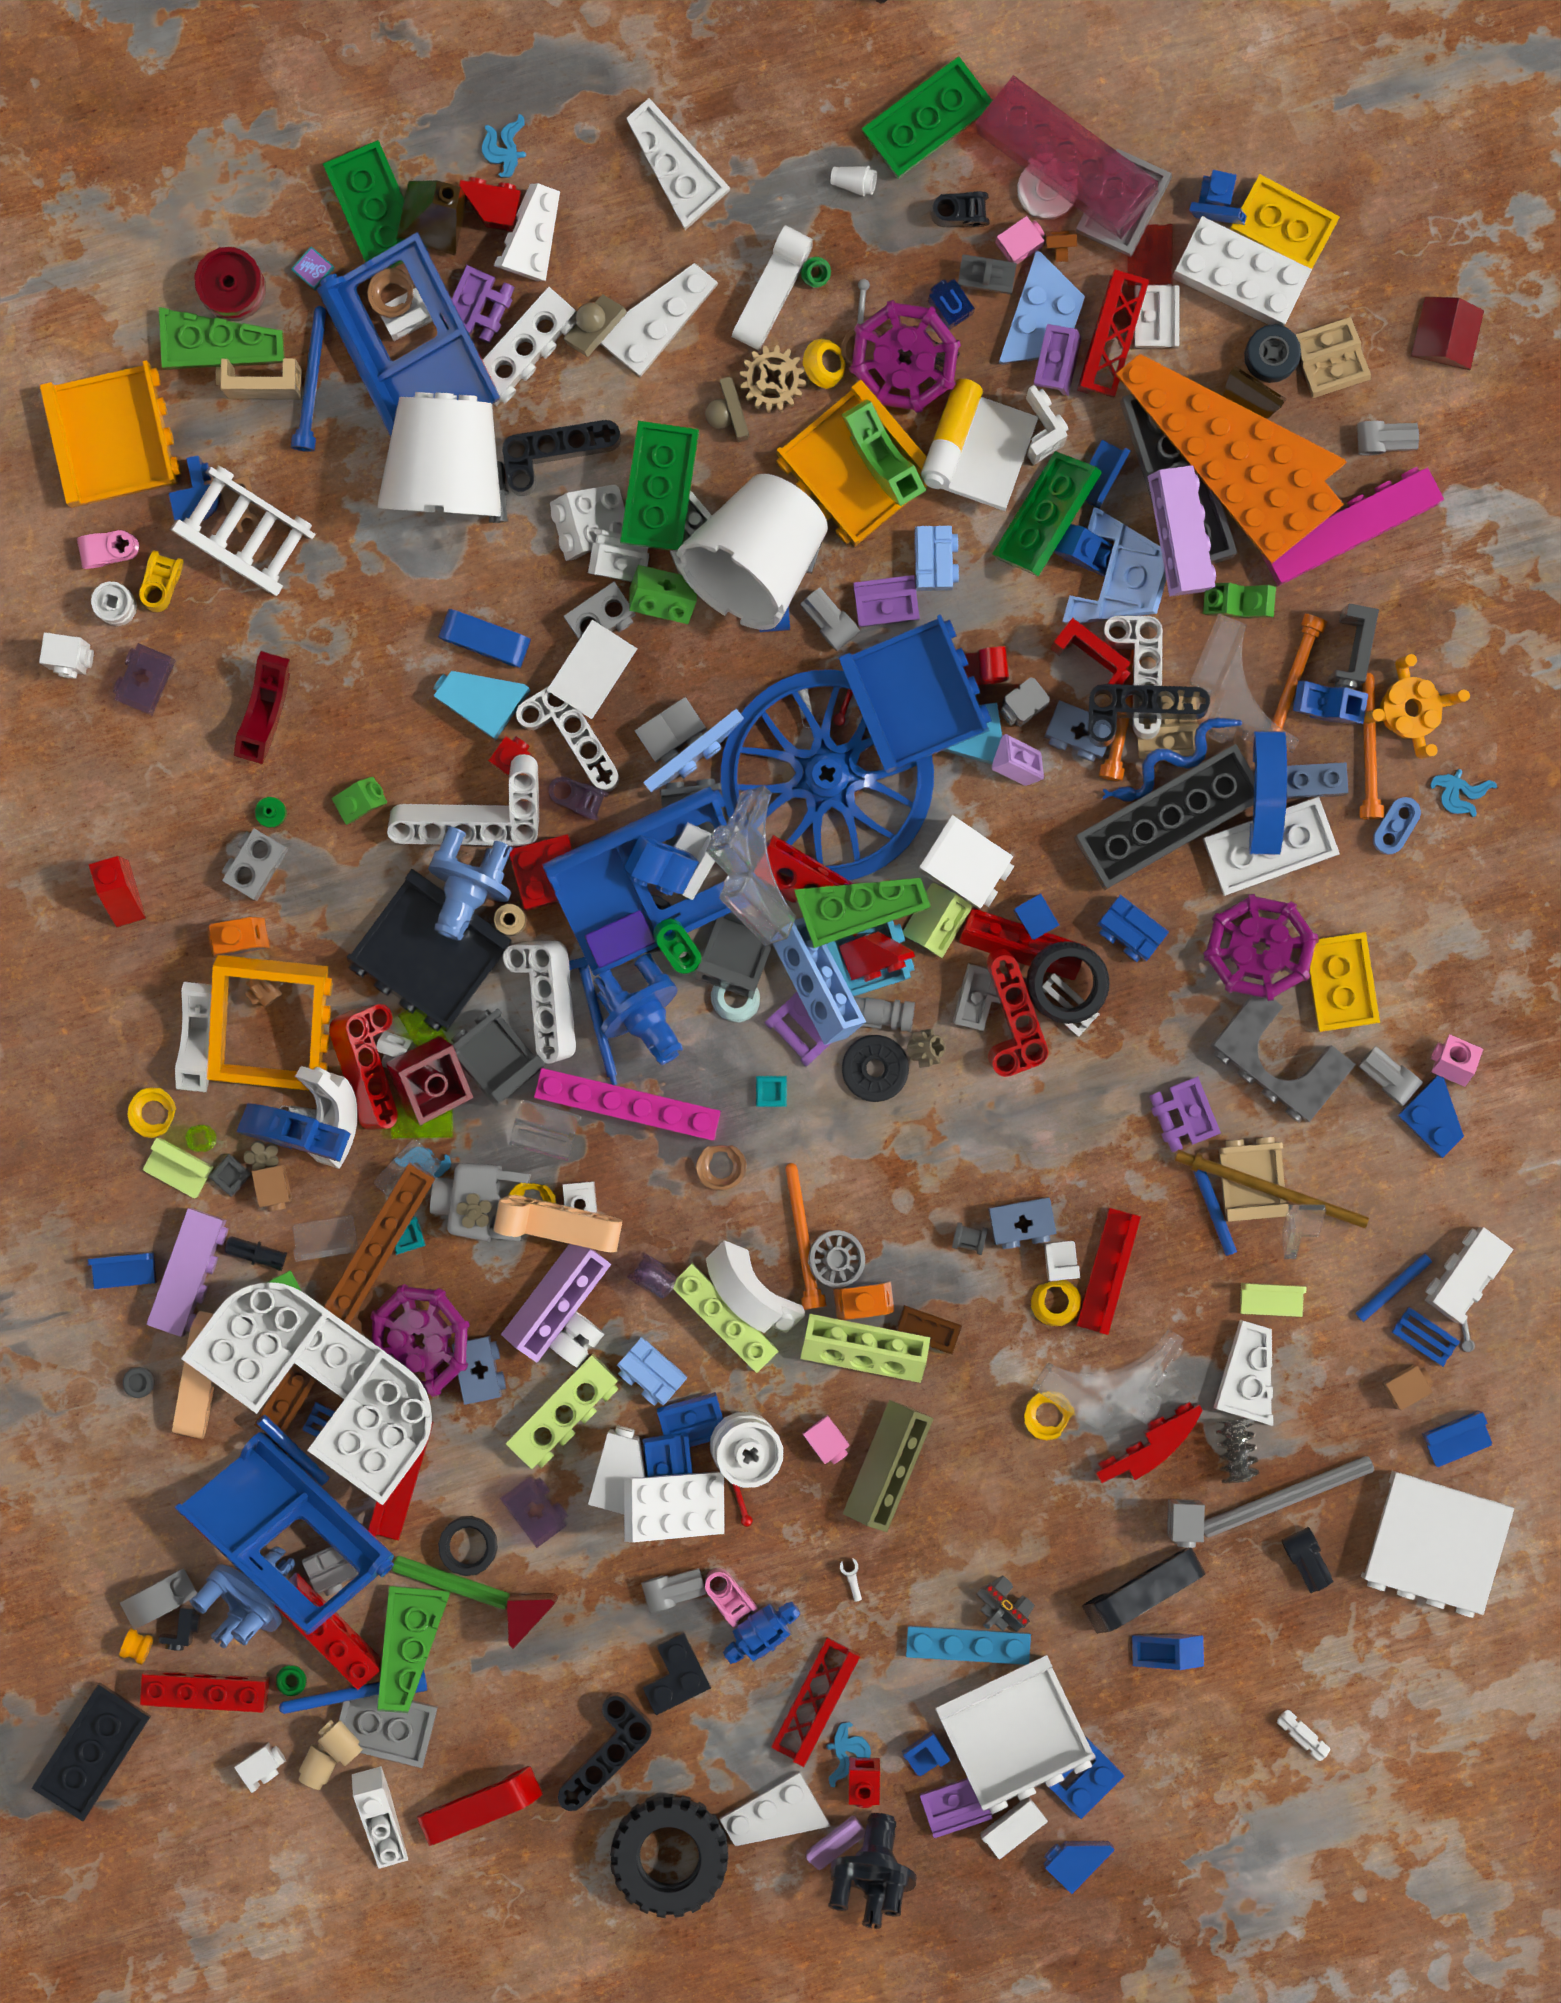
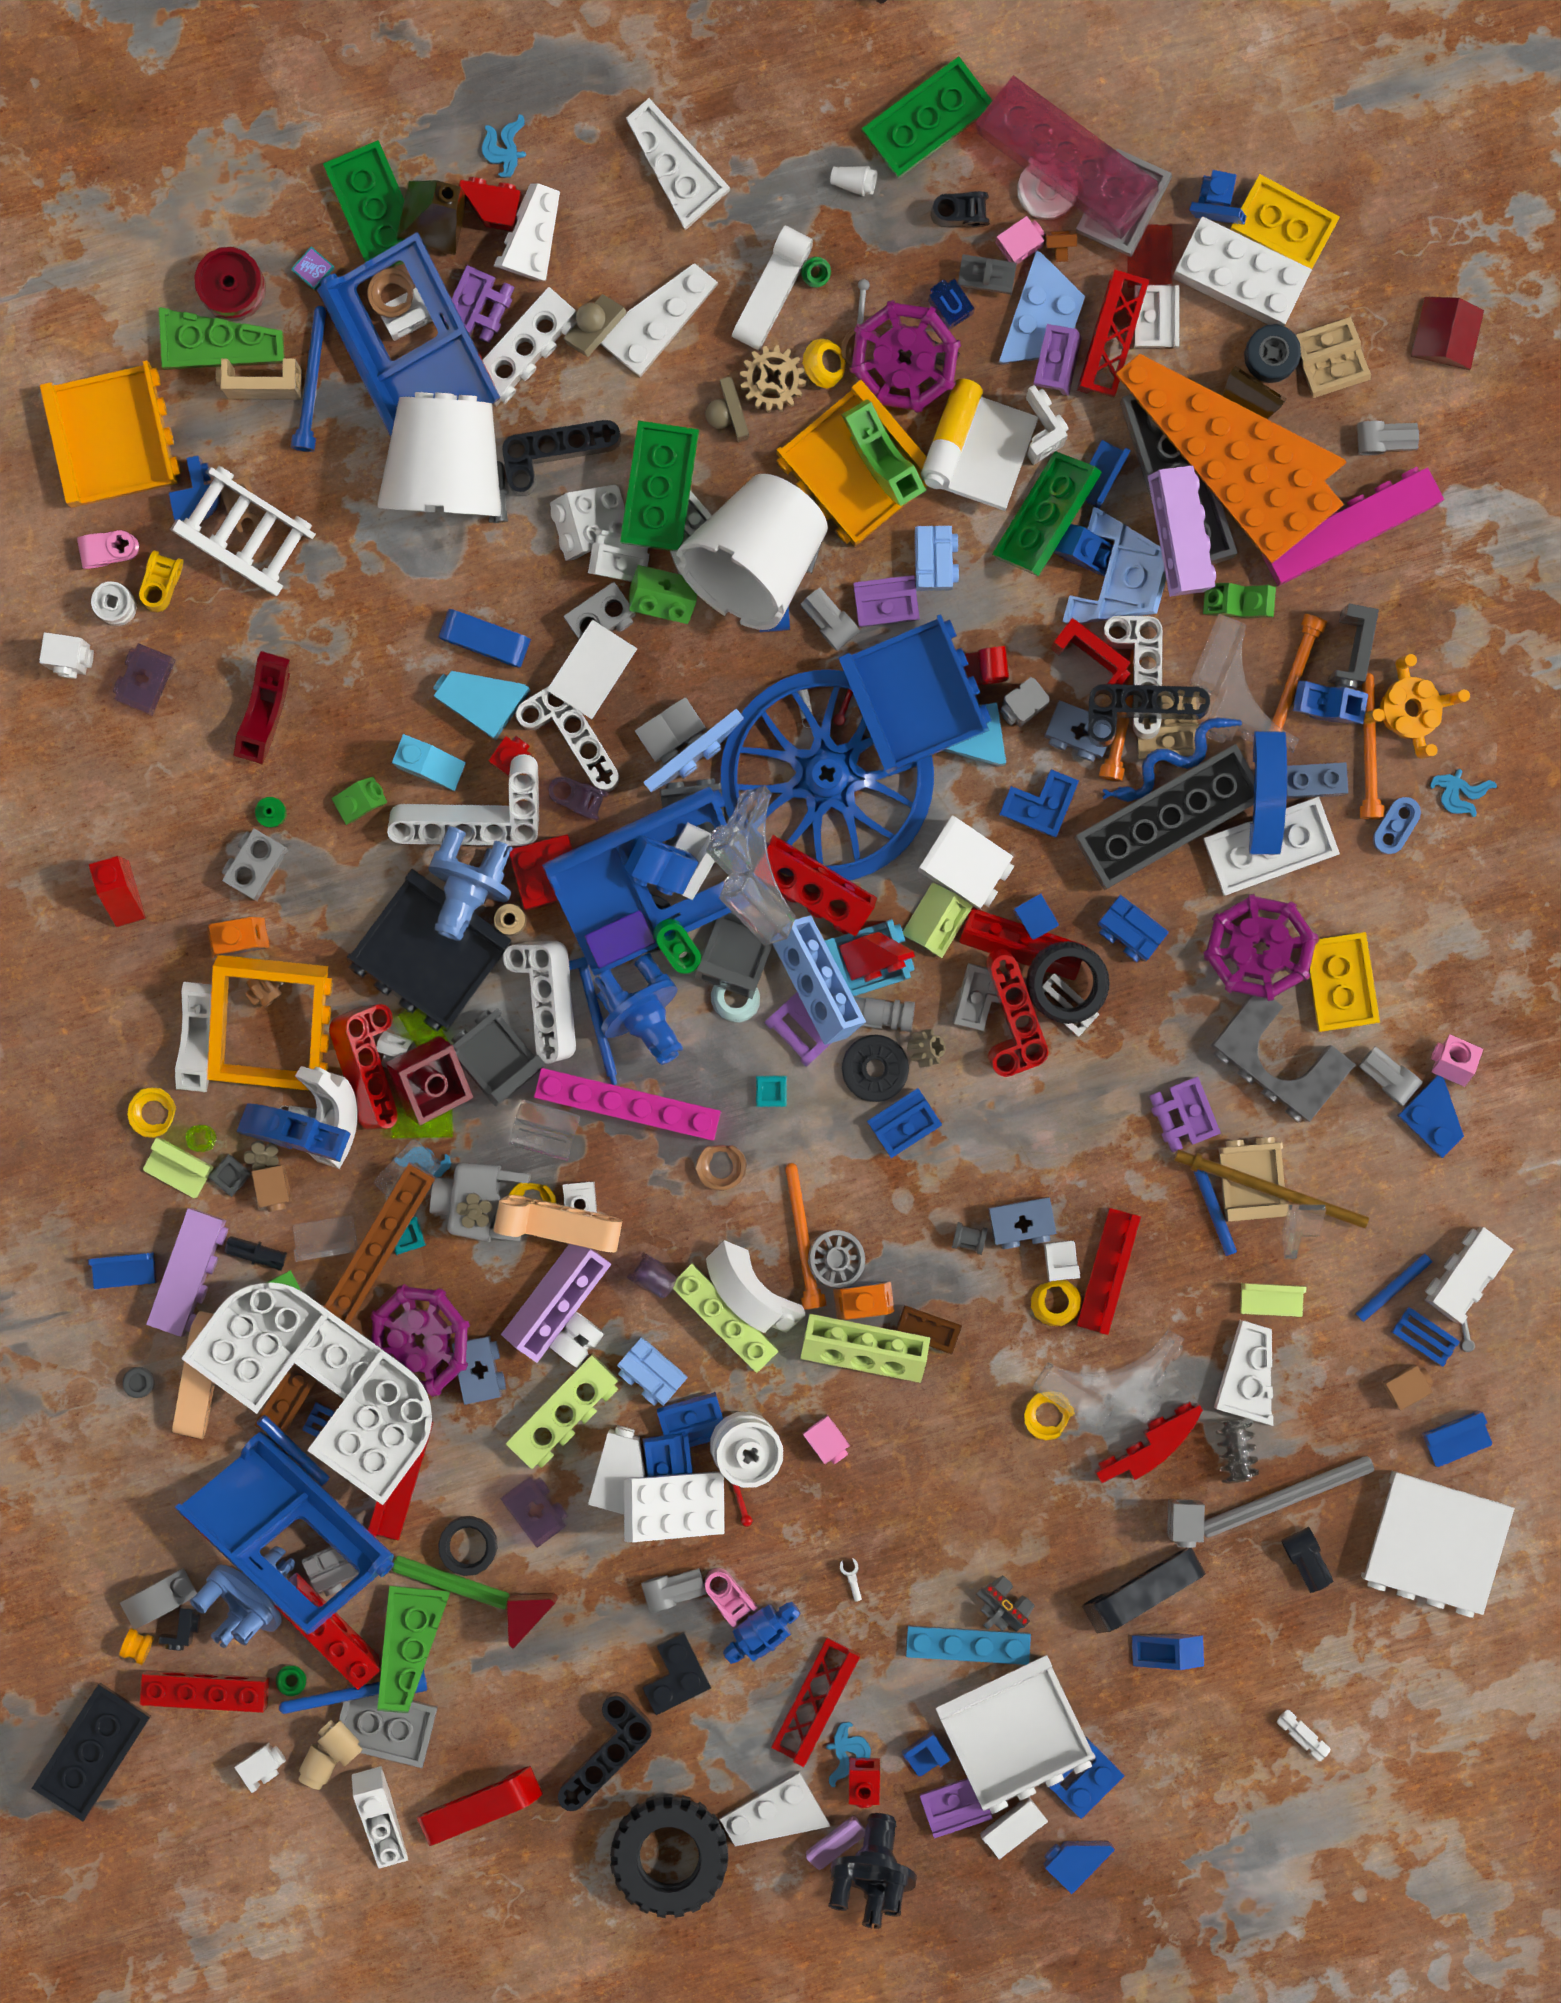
bright green wing [794,878,931,948] -> none
olive brick [843,1400,934,1532] -> none
lavender slope [992,734,1044,786] -> none
none -> medium azure slope [392,734,466,791]
none -> blue plate [867,1088,942,1158]
none -> blue plate [999,769,1079,838]

